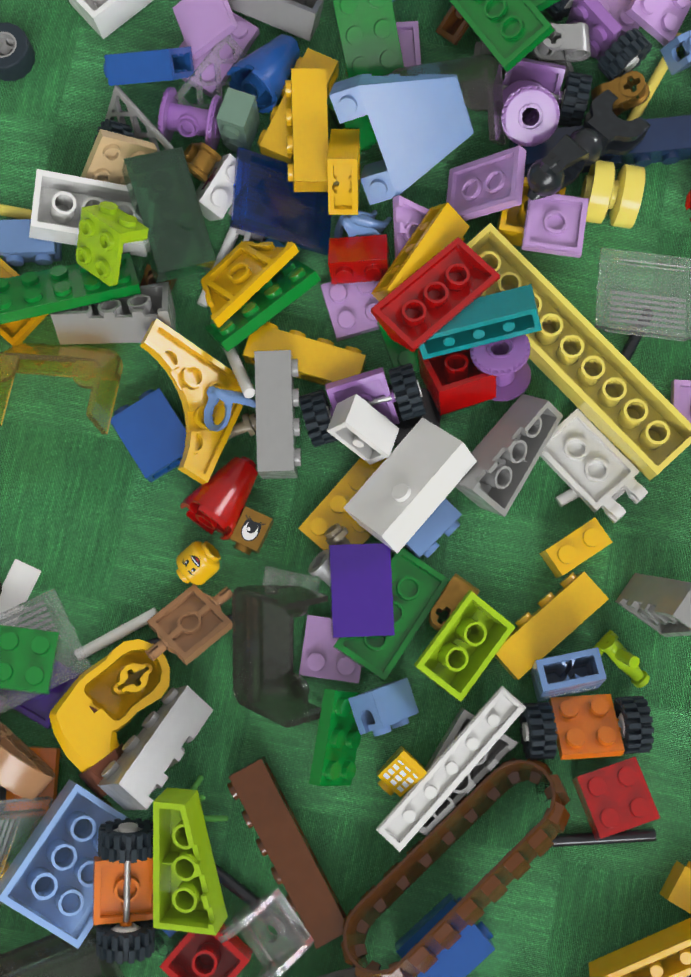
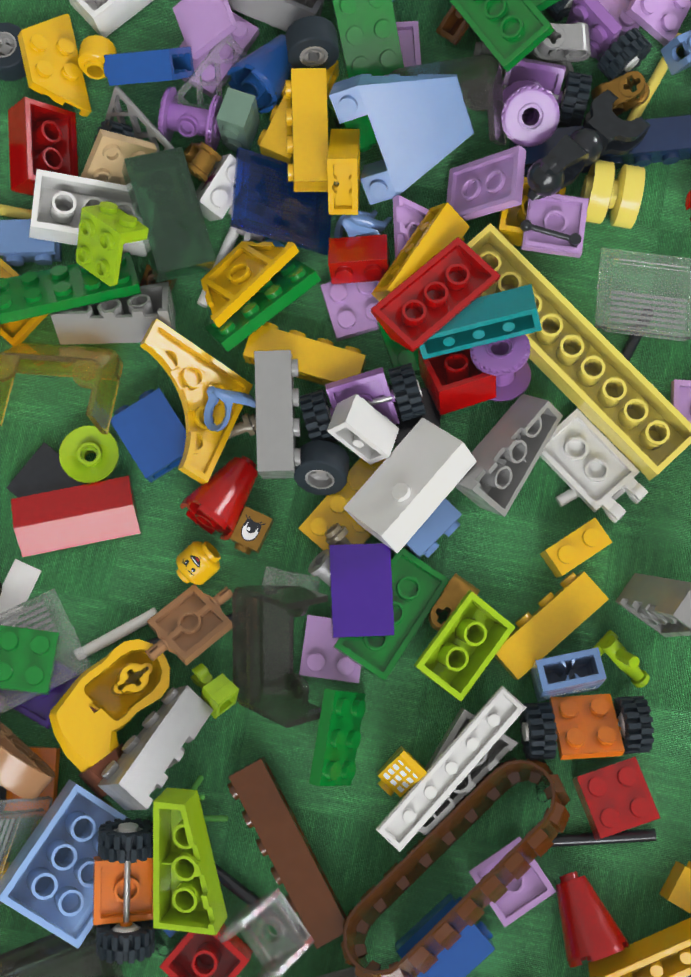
white bar [223,347,255,398] -> none
medium blue brick [348,678,419,737] -> none
none -> black tile [6,442,88,497]
none -> red slope [8,97,78,196]
none -> slope [11,476,141,557]
none -> yellow wing [17,14,92,117]
none -> lime dish [59,425,119,483]
none -> yellow head [78,35,117,80]
none -> lime piece [190,663,239,719]
none -> black wheel [285,16,339,70]
none -> black wheel [294,440,349,495]
none -> lavender plate [468,836,556,928]
none -> black hinge [520,220,582,246]
none -> red cone [555,871,630,968]

